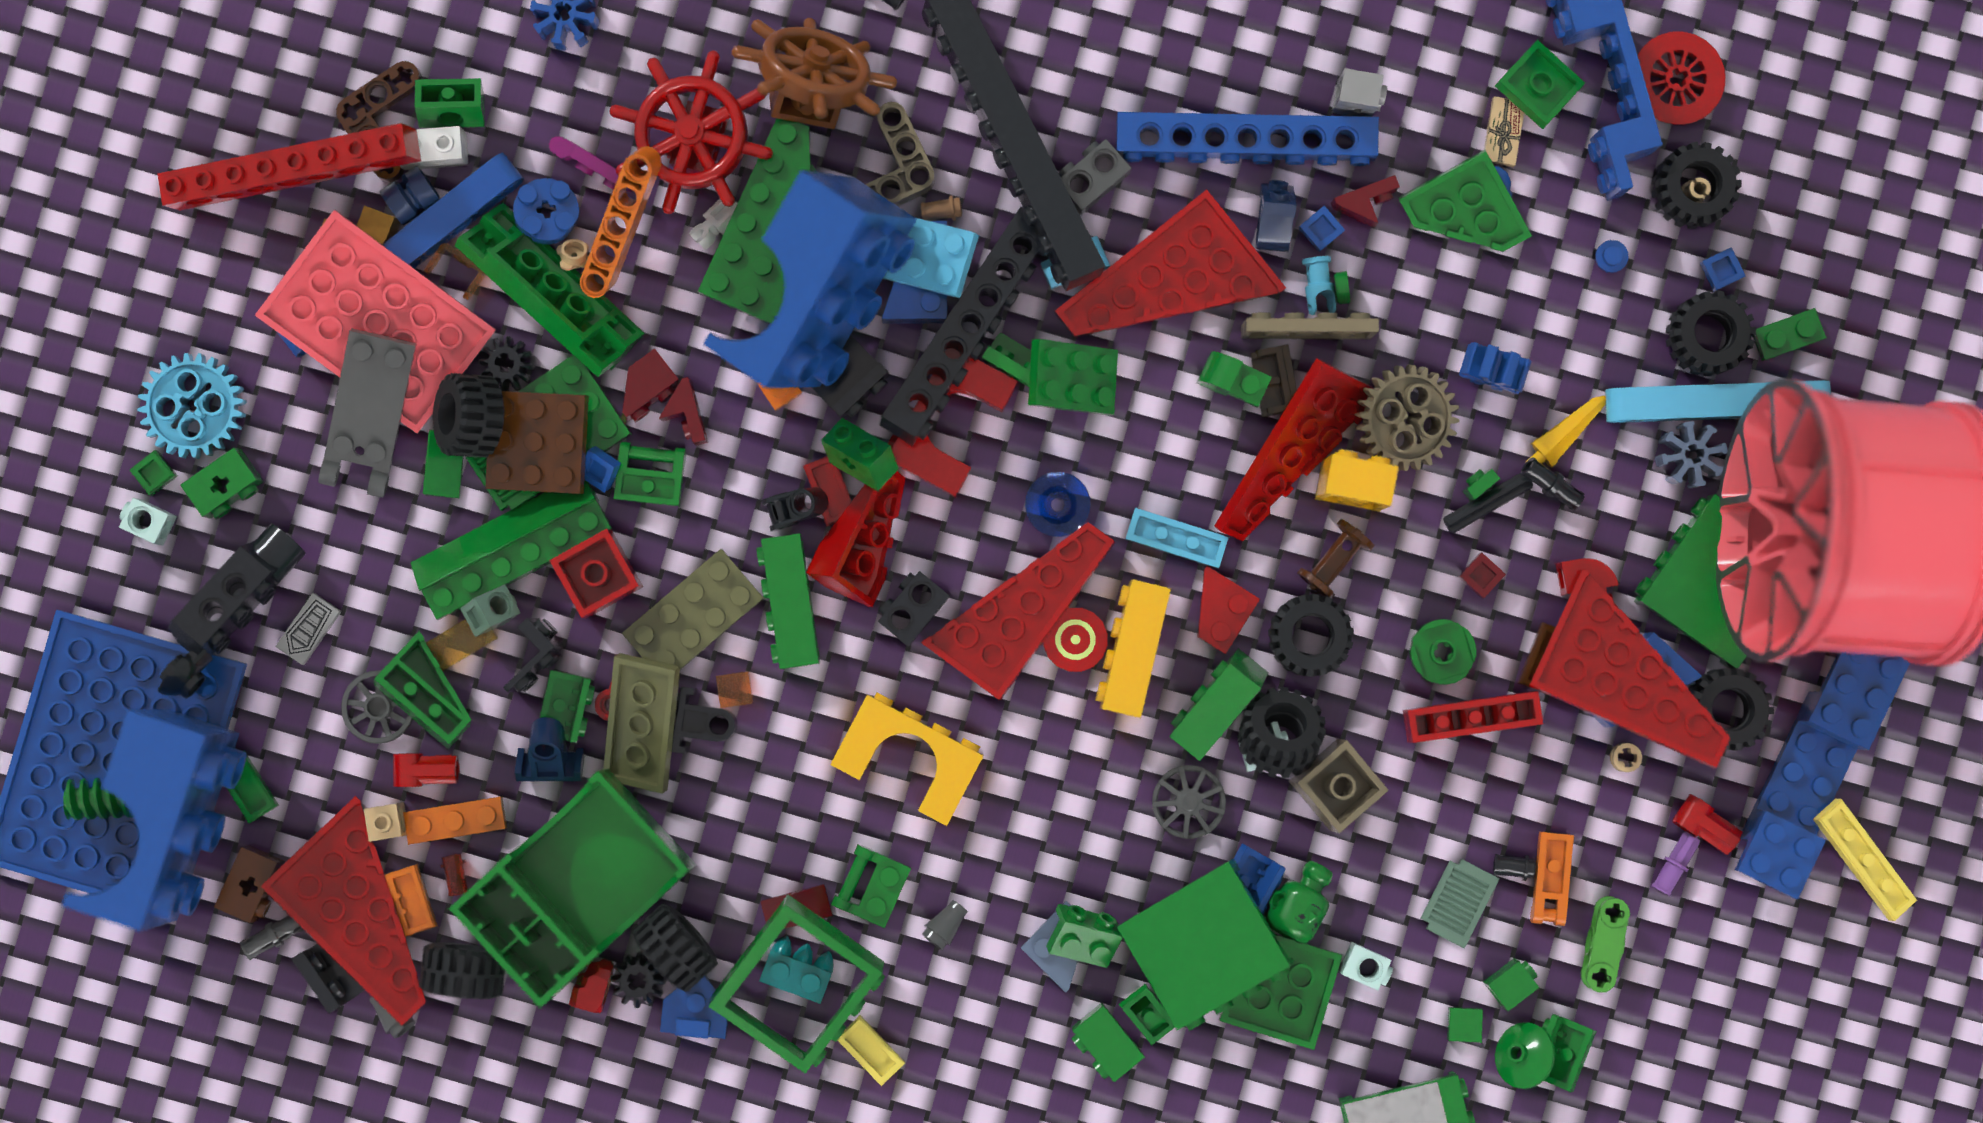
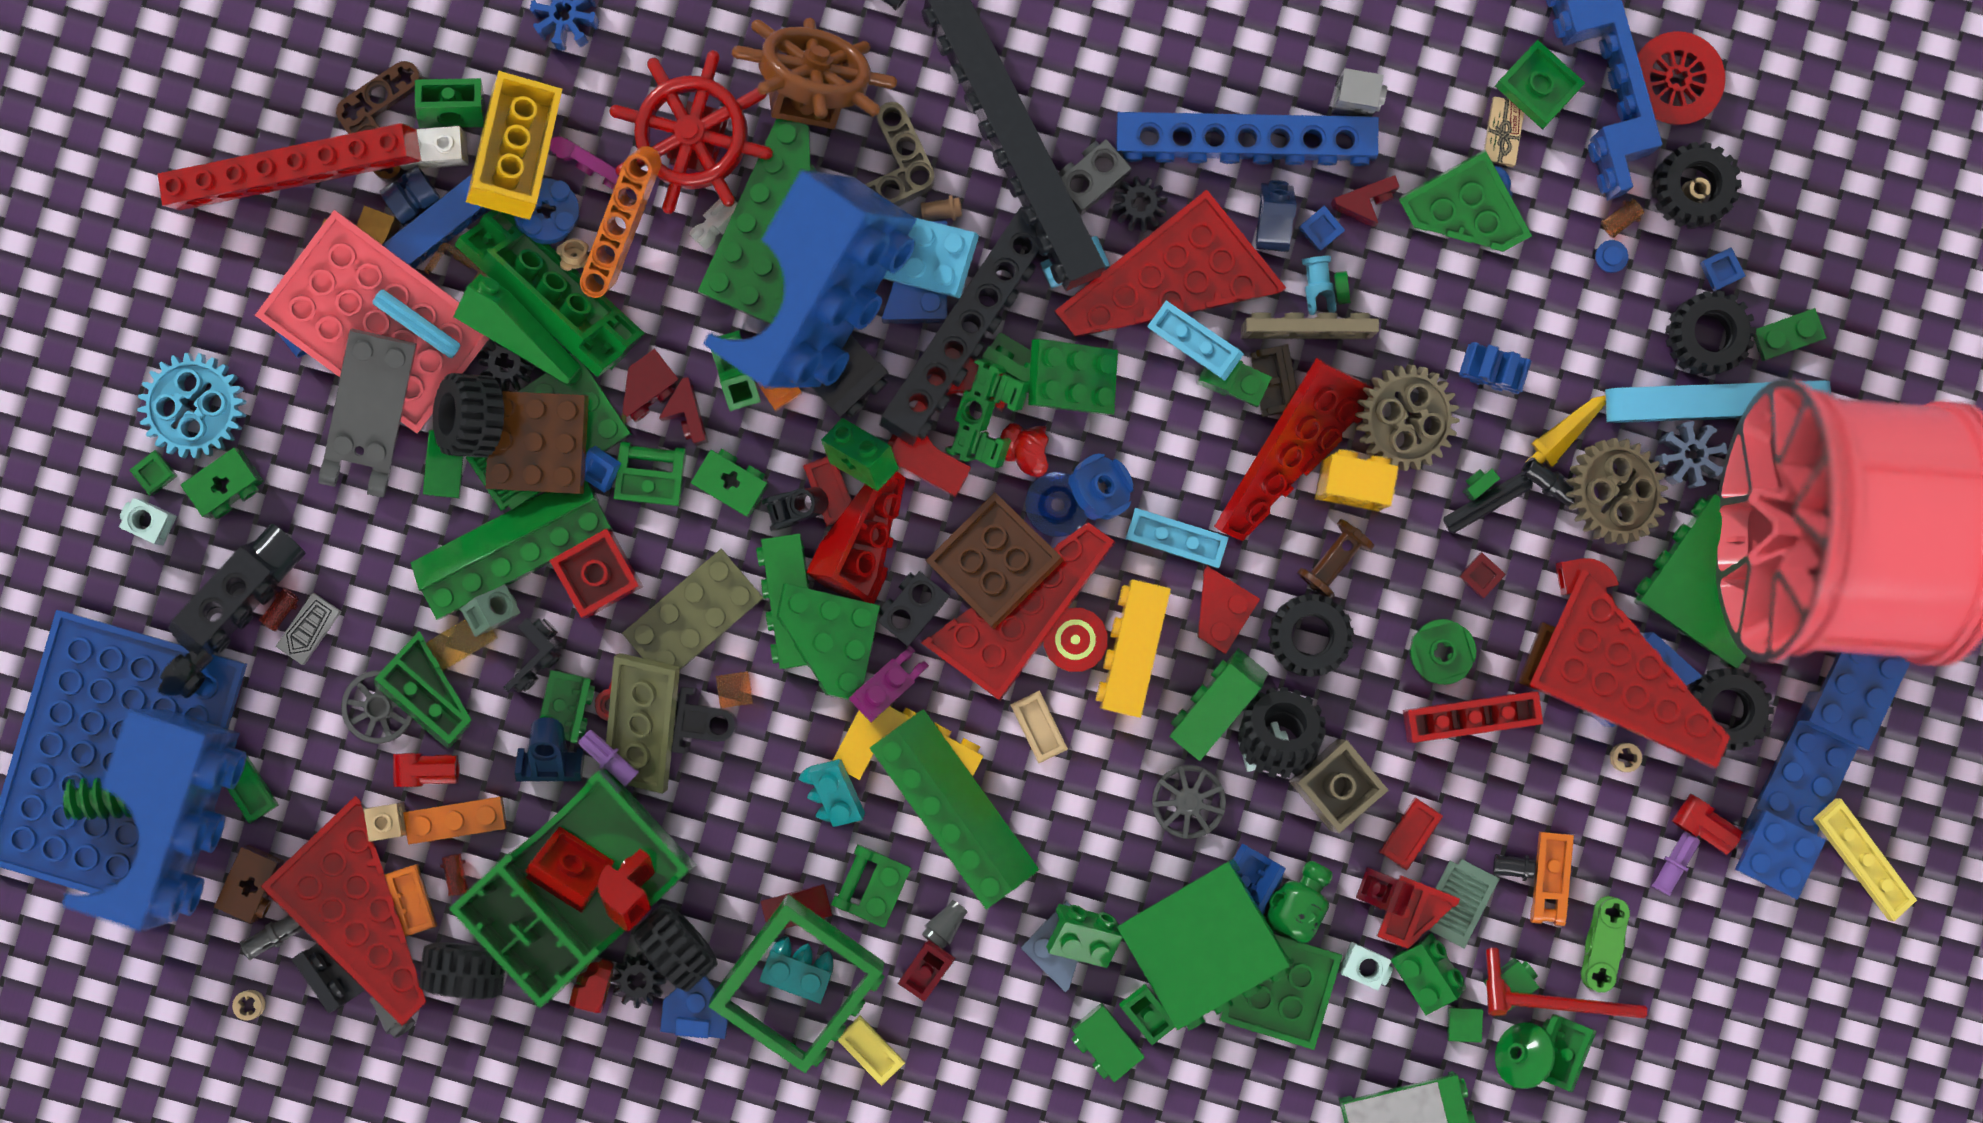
none -> tan bush [232,990,266,1021]
none -> clear red pin [259,588,299,631]
none -> medium azure axle [372,289,461,358]
none -> green wedge [453,274,581,384]
none -> yellow brick [466,71,562,220]
none -> red bracket [526,826,615,913]
none -> medium lavender axle [579,730,639,788]
none -> red brick [598,849,655,932]
none -> green brick [691,448,769,518]
none -> green brick [711,330,761,411]
none -> green plate [776,584,880,700]
none -> teal plate [799,759,865,827]
none -> magenta hinge [849,646,929,722]
none -> green slope [870,709,1040,910]
none -> dark red slope [897,940,955,1002]
none -> reddish brown plate [925,492,1064,629]
none -> green piece [945,358,1031,469]
none -> red hair [999,423,1049,477]
none -> tan tile [1010,690,1068,763]
none -> blue plate [1068,454,1133,520]
none -> black gear [1112,176,1168,232]
none -> medium azure plate [1147,300,1244,381]
none -> dark red slope [1356,867,1414,916]
none -> red wing [1376,875,1460,949]
none -> red tile [1378,797,1443,870]
none -> green bracket [1391,933,1466,1015]
none -> red bar [1486,948,1647,1019]
none -> dark tan gear [1566,438,1668,545]
none -> clear orange pin [1601,198,1645,238]

